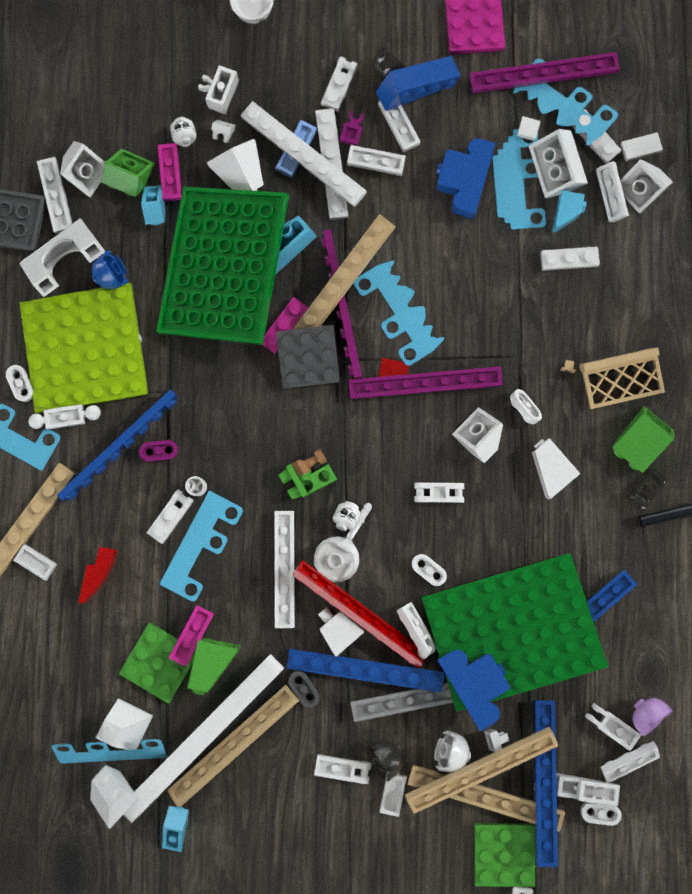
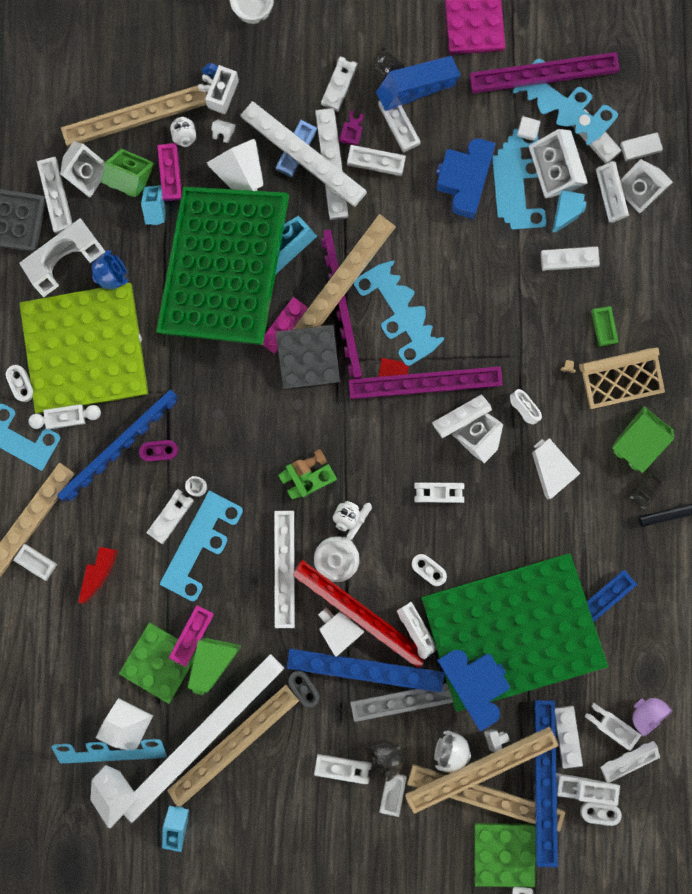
none -> tan plate [61,84,207,147]
none -> blue plate [202,63,218,80]
none -> white plate [432,394,492,438]
none -> white plate [555,705,583,769]
none -> bright green tile [591,306,619,347]

